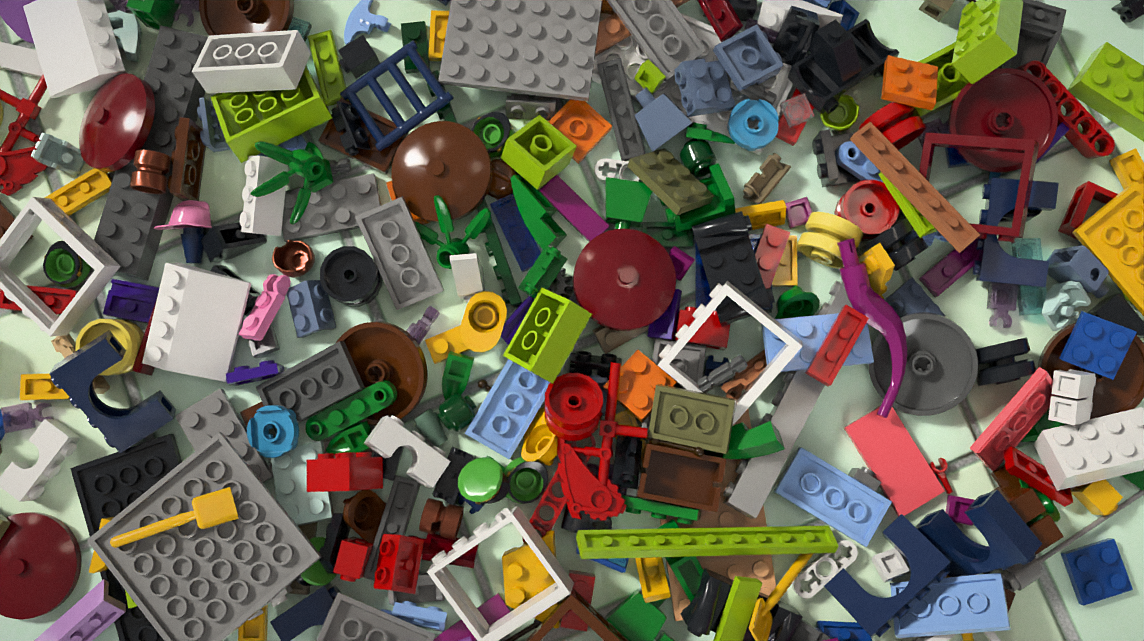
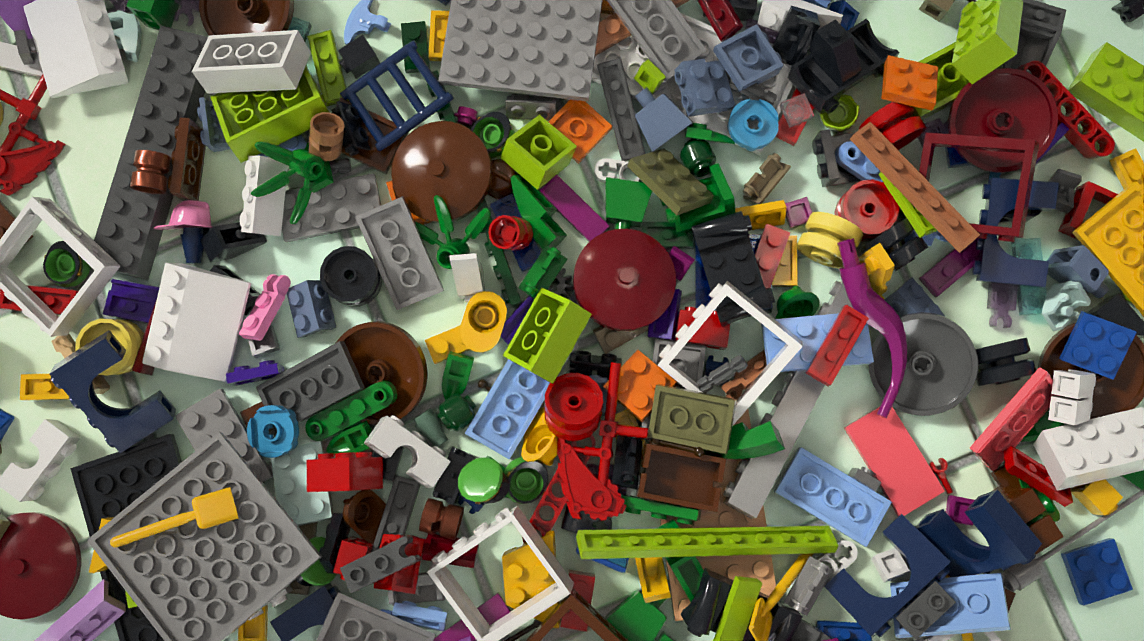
clear purple plate [1,402,54,433] -> none
light aqua hand [31,133,85,176] -> none
yellow plate [44,168,112,216] -> none
dark red dish [79,73,155,172] -> none
copper hair [272,240,315,278] -> none
clear purple plate [406,305,440,345] -> none
none -> flat silver plate [14,30,37,65]
none -> medium nougat wheel [309,112,345,161]
none -> dark grey plate [340,535,421,594]
none -> dark pink plate [454,106,478,126]
none -> red wheel [488,215,533,250]
none -> light grey hinge [784,556,833,616]
none -> dark grey hinge [896,581,956,640]
none -> dark grey bracket [1048,169,1082,214]

